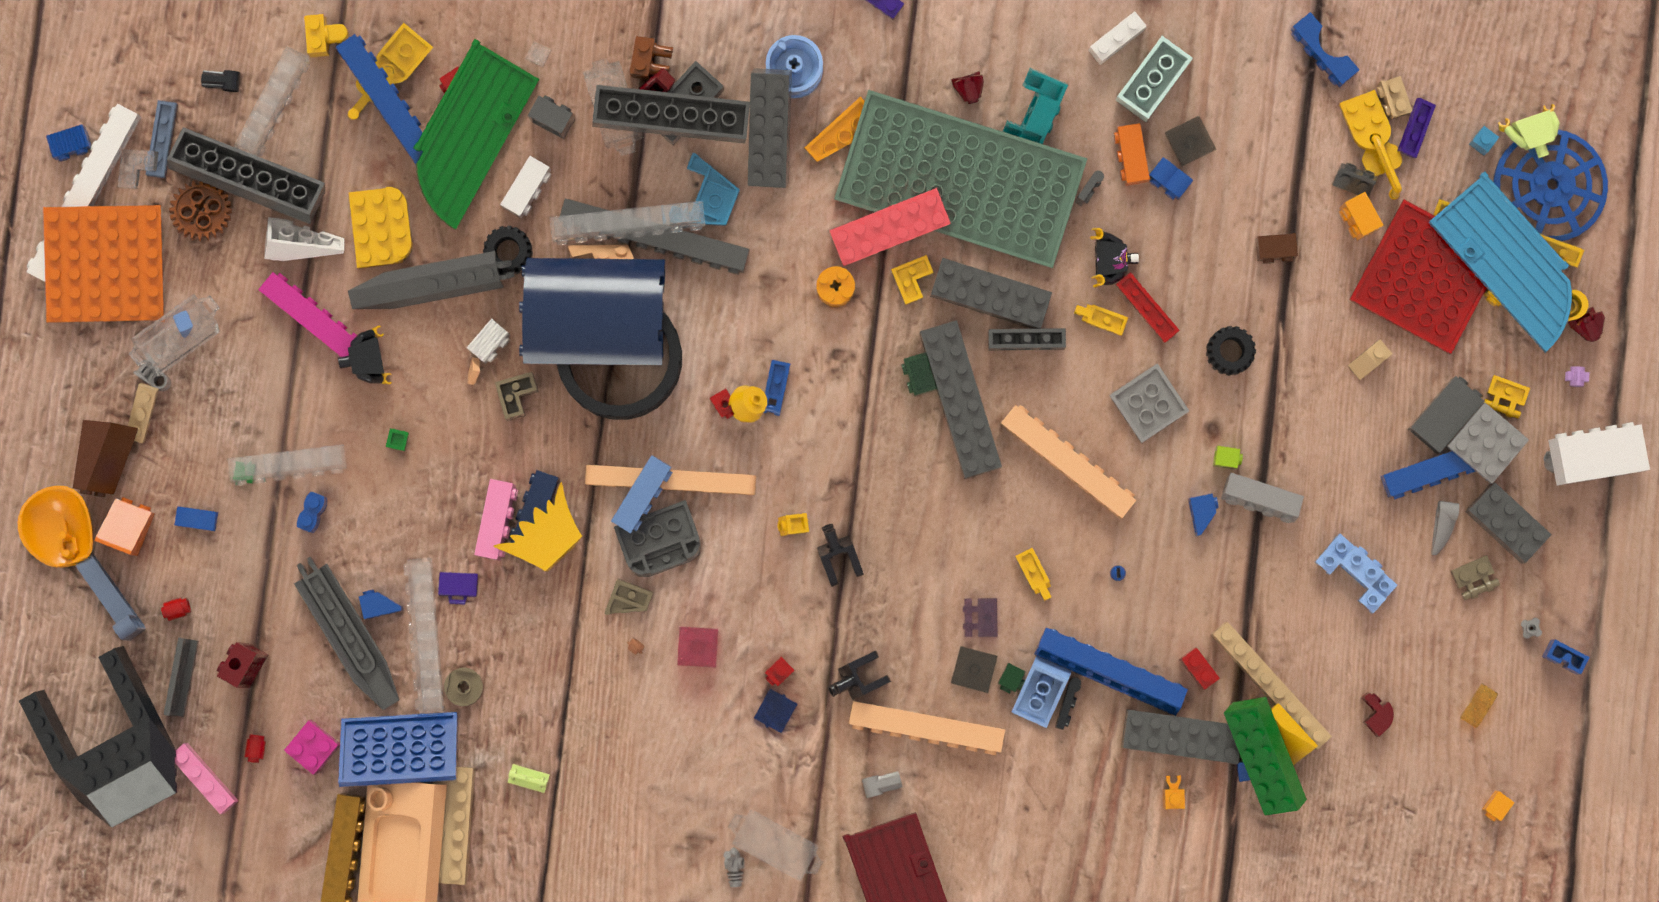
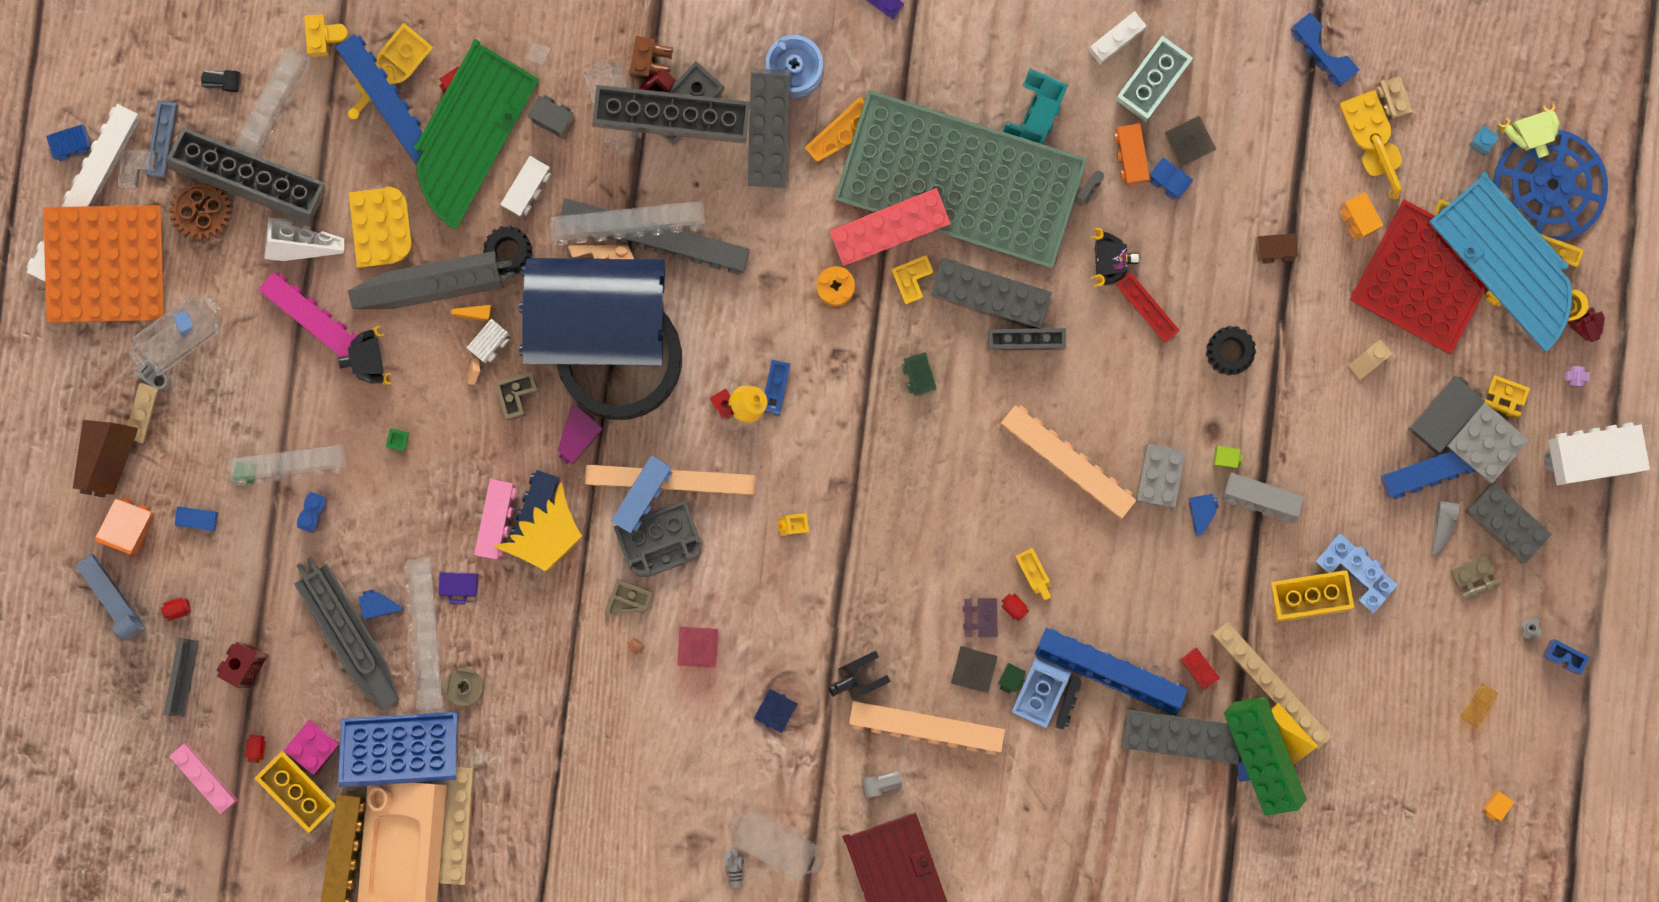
light orange piece [18,486,93,568] -> none
black wedge [19,646,177,827] -> none
yellowish green hinge [507,764,550,793] -> none
dark azure wing [666,153,740,226] -> none
red bracket [765,657,795,686] -> none
black piece [817,524,864,587] -> none
dark grey brick [919,320,1002,479] -> none
dark red brick [951,71,984,104] -> none
yellow hinge [1074,304,1128,336] -> none
light grey plate [1109,364,1189,443] -> none
blue hinge [1110,566,1126,581] -> none
light orange brick [1163,775,1185,809] -> none
dark grey bracket [1332,163,1377,197] -> none
dark red brick [1361,693,1394,737] -> none
dark purple plate [1397,98,1436,158] -> none
none -> yellow slope [254,751,336,833]
none -> light orange slope [451,305,493,322]
none -> magenta slope [557,403,603,464]
none -> red brick [1001,593,1029,622]
none -> light grey brick [1135,444,1186,509]
none -> yellow slope [1271,570,1354,623]

